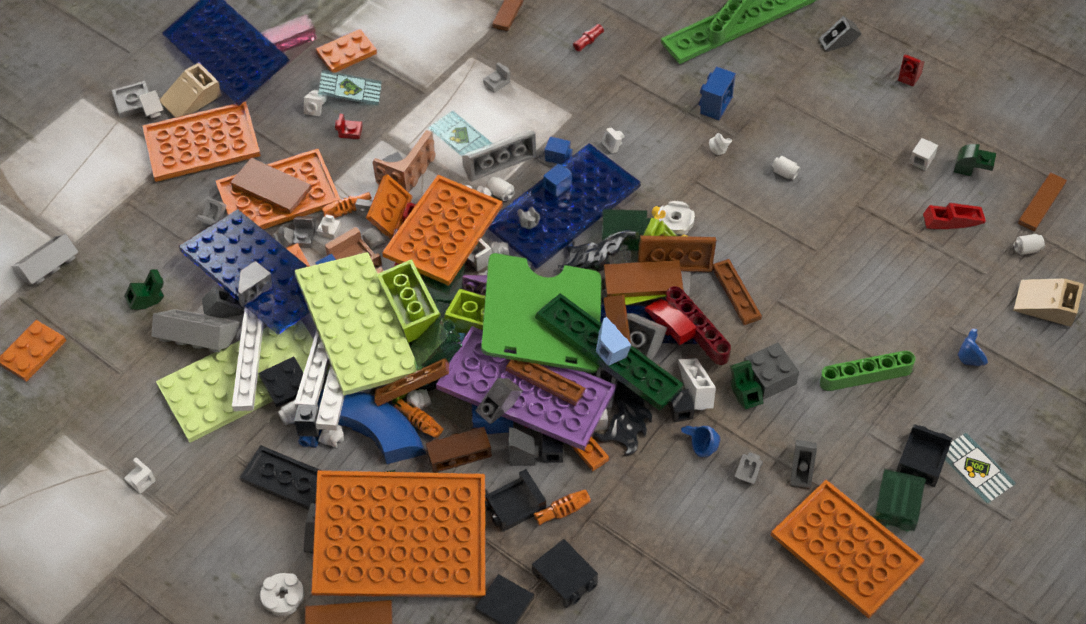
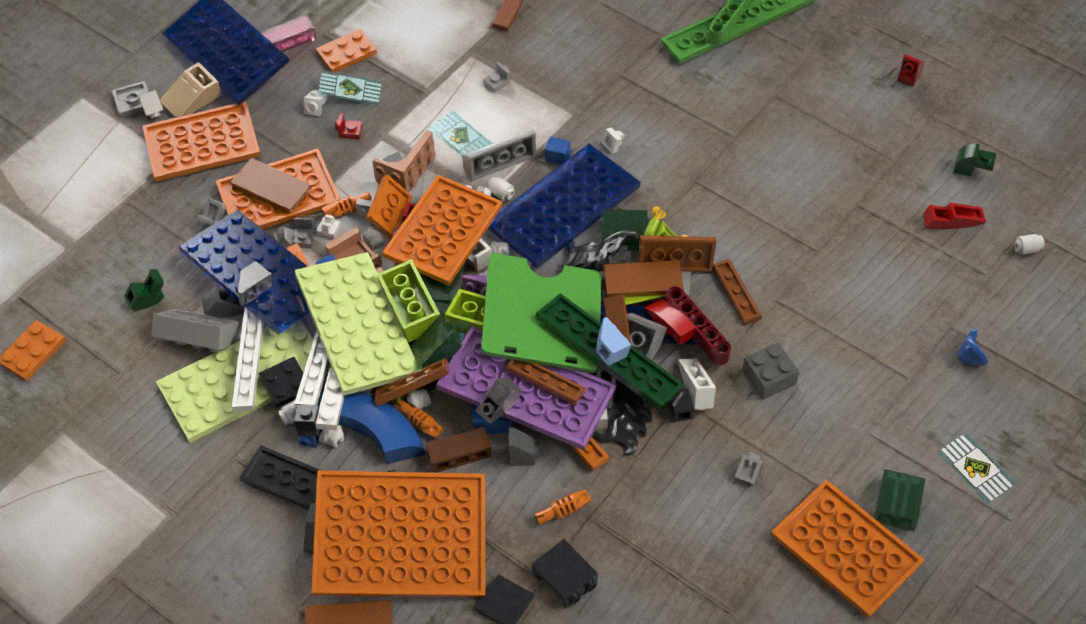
light grey slope [11,234,78,285] -> none
white panel [124,457,156,494] -> none
white plate [260,573,304,616] -> none
black panel [485,469,546,532] -> none
light grey arm [517,207,540,229] -> none
black brick [542,433,563,463] -> none
blue brick [543,164,572,197] -> none
red pin [573,24,604,52] -> none
white plate [658,201,695,235] -> none
blue hat [681,426,721,458] -> none
blue brick [699,66,736,120] -> none
white arm [709,133,732,155] -> none
dark green brick [730,360,764,410] -> none
white brick [772,156,800,180] -> none
dark grey slope [790,440,817,488] -> none
dark grey slope [819,16,862,51] -> none
bright green beam [819,351,916,391] -> none
black panel [896,424,953,487] -> none
white brick [909,138,938,171] -> none
tan slope [1013,279,1084,327] -> none
dark orange tile [1018,172,1067,232] -> none

